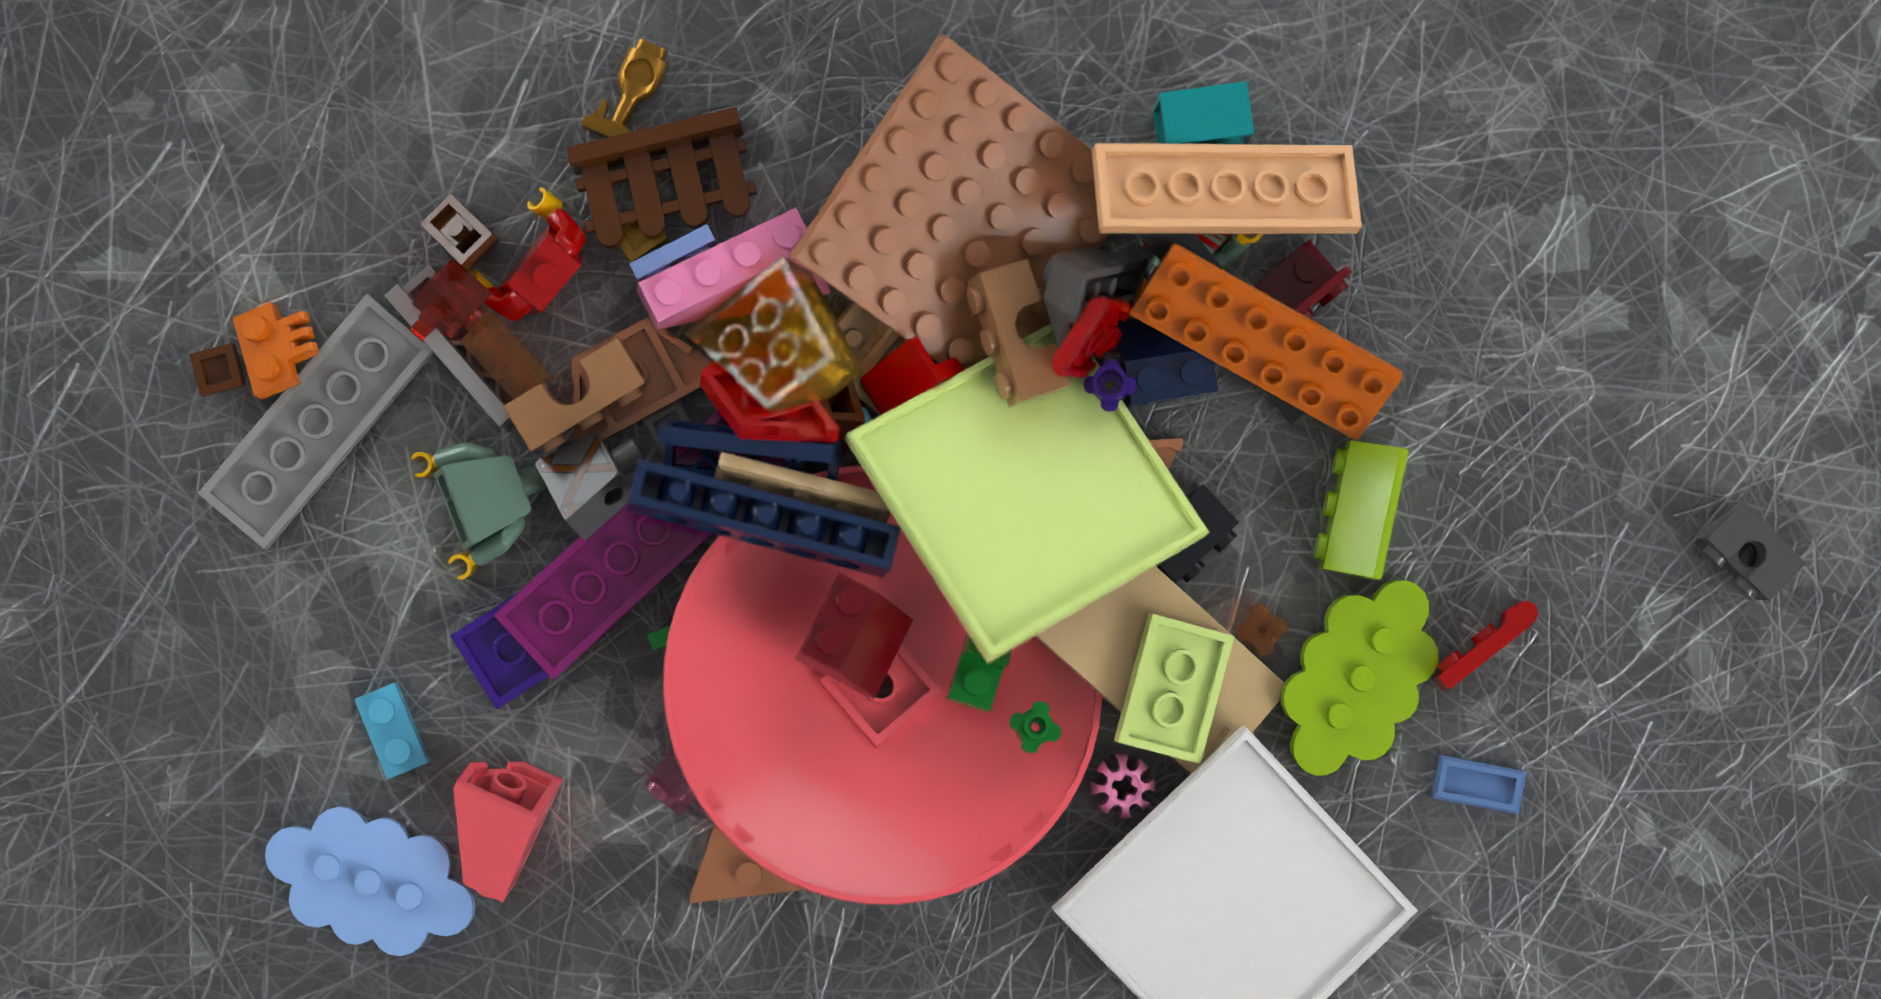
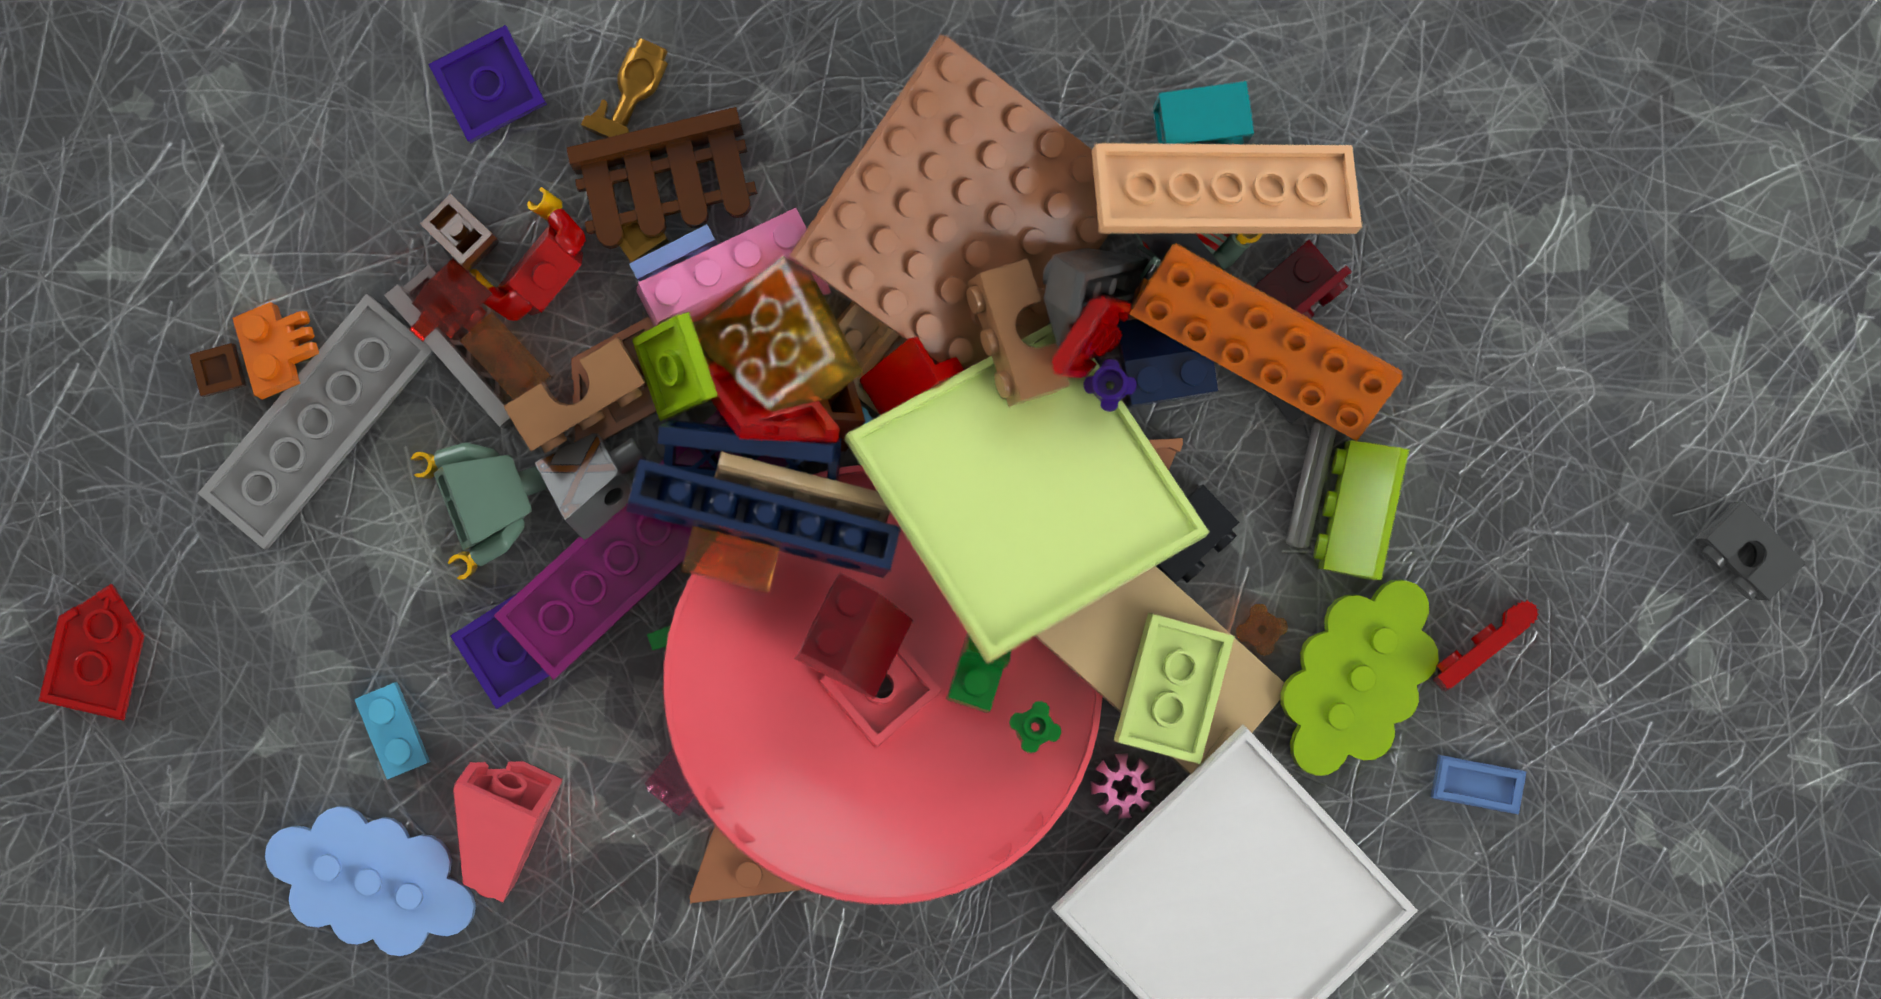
none -> red tile [39,584,145,721]
none -> dark purple plate [428,25,547,144]
none -> lime tile [632,312,718,421]
none -> clear orange plate [681,526,779,593]
none -> light grey axle [1285,421,1337,549]

